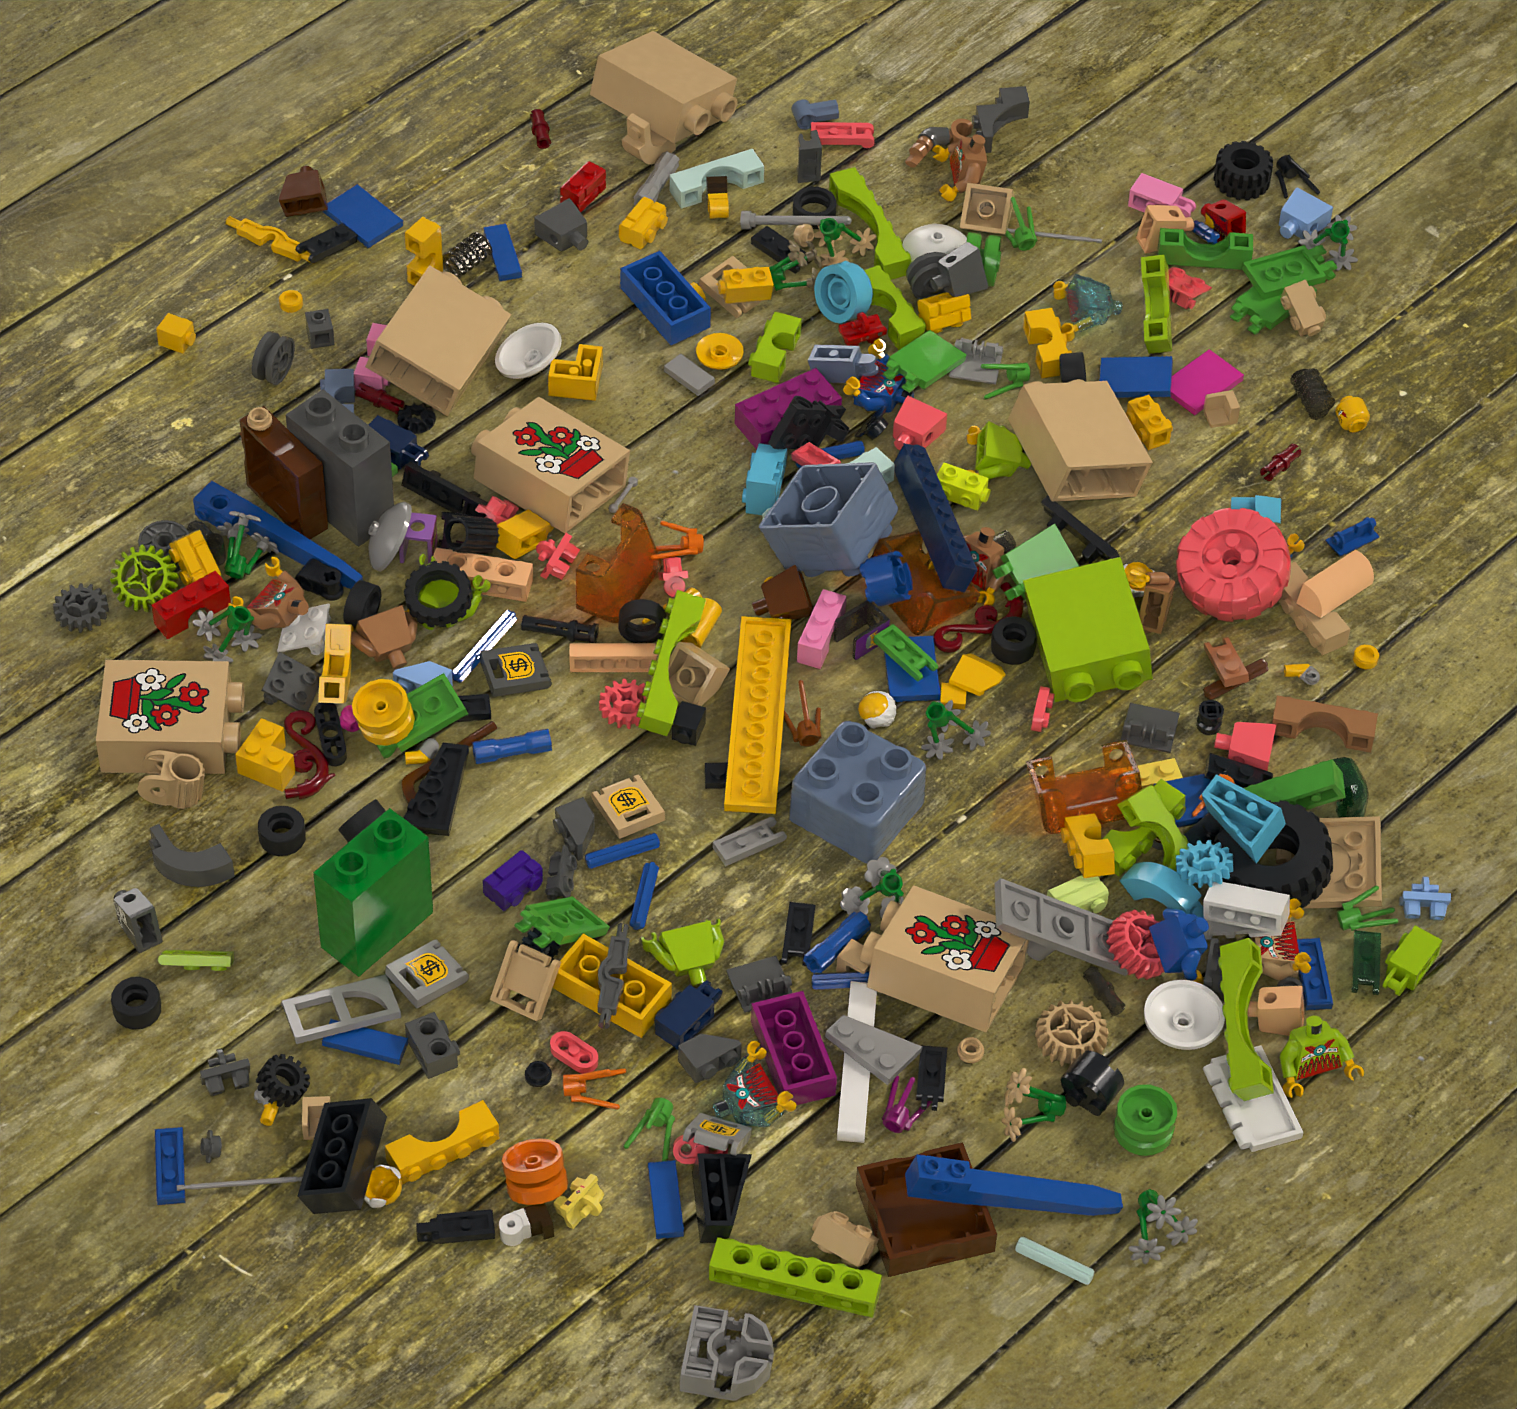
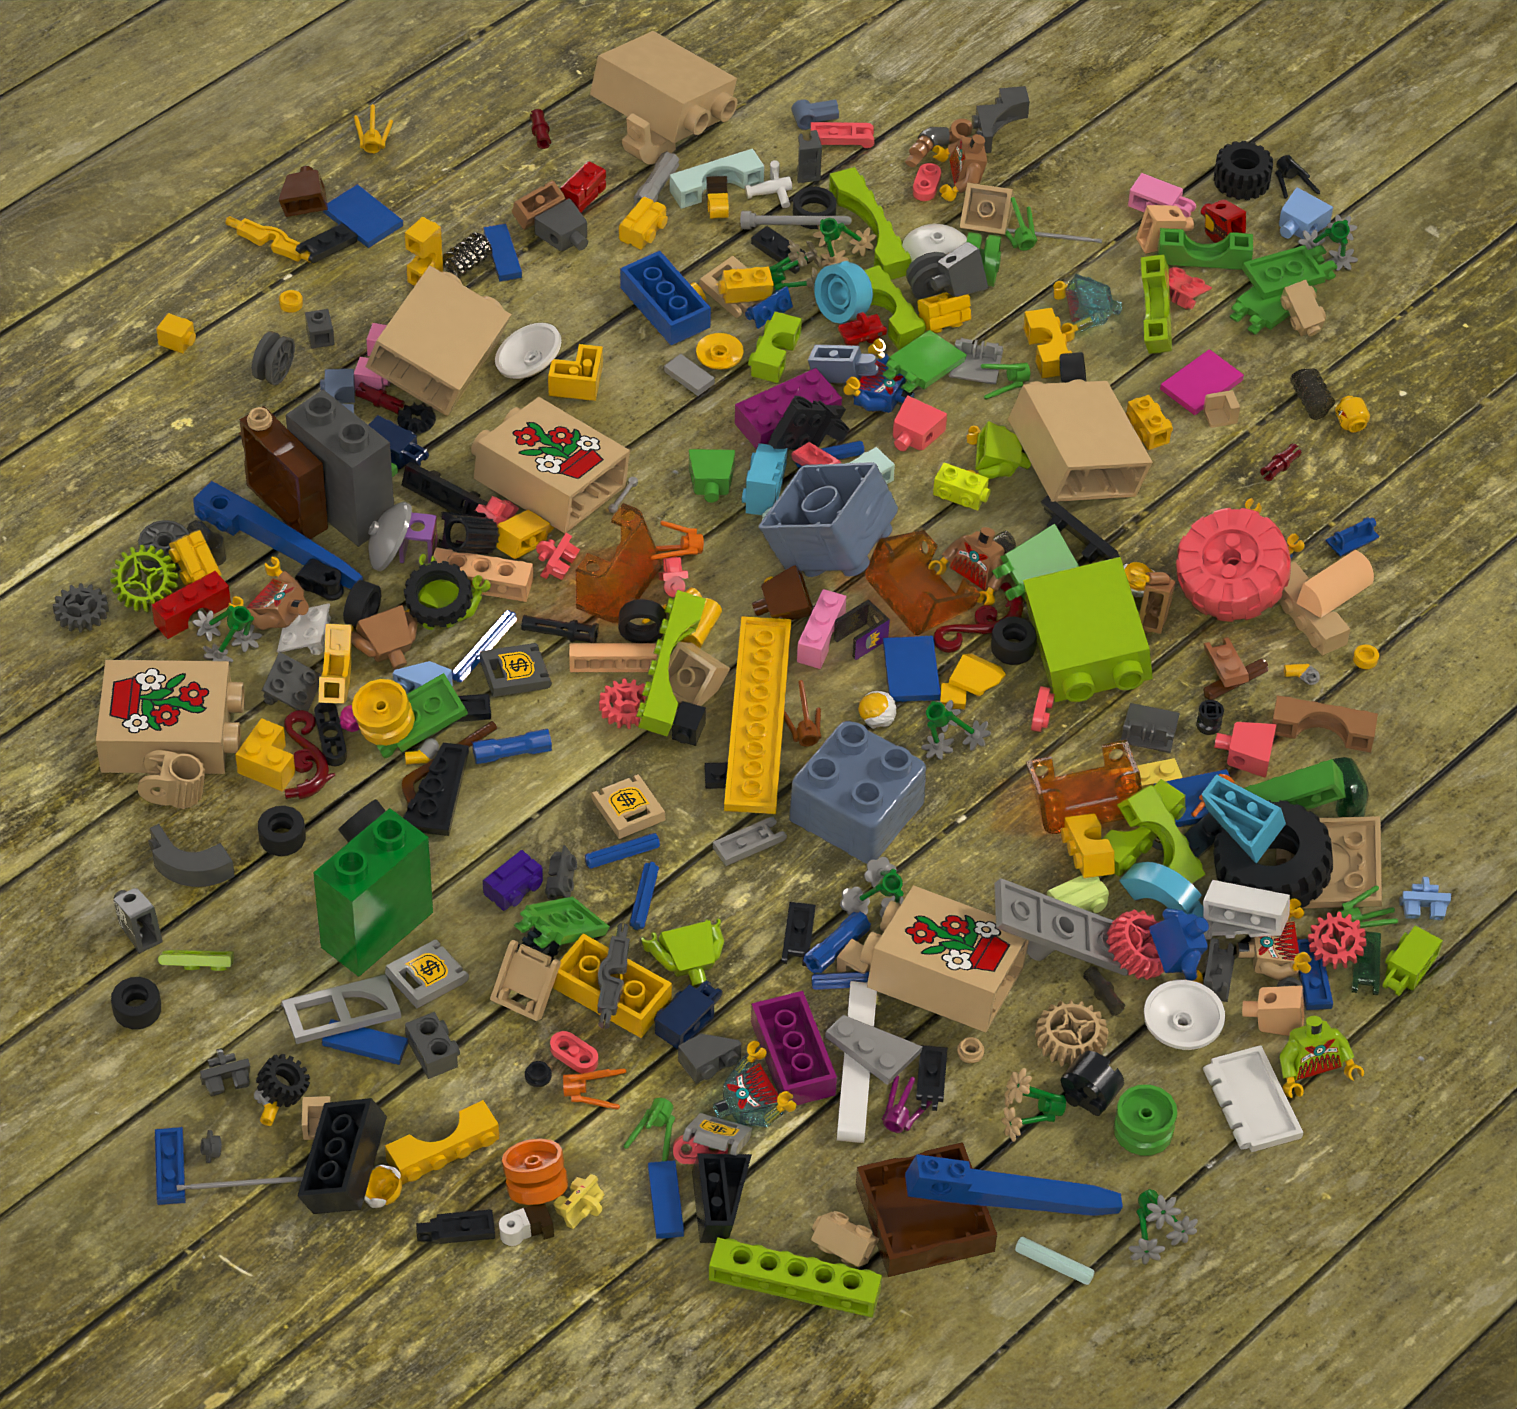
plant [217,511,279,579] -> none
dark grey slope [553,797,595,861] -> none
light grey connector [680,1305,774,1401] -> none
dark grey hinge [726,956,793,1013] -> none
tan plate [793,224,814,247] -> none
black piece [855,406,889,440] -> none
blue brick [860,551,913,607] -> none
bright green hinge [874,624,938,681] -> none
dark blue brick [894,443,978,592] -> none
blue tile [1100,356,1173,398] -> none
medium azure gear [1176,840,1233,888] -> none
blue axle [1192,220,1220,245] -> none
black hinge [1204,753,1273,788] -> none
lime arch [1218,938,1274,1101] -> none
medium azure slope [1231,495,1281,524] -> none
none -> yellow plant [354,104,393,153]
none -> medium nougat brick [512,180,566,230]
none -> bright green torso [689,449,735,503]
none -> white piece [745,160,792,208]
none -> blue hinge [745,286,793,329]
none -> coral plate [913,163,941,201]
none -> coral gear [1308,911,1366,969]

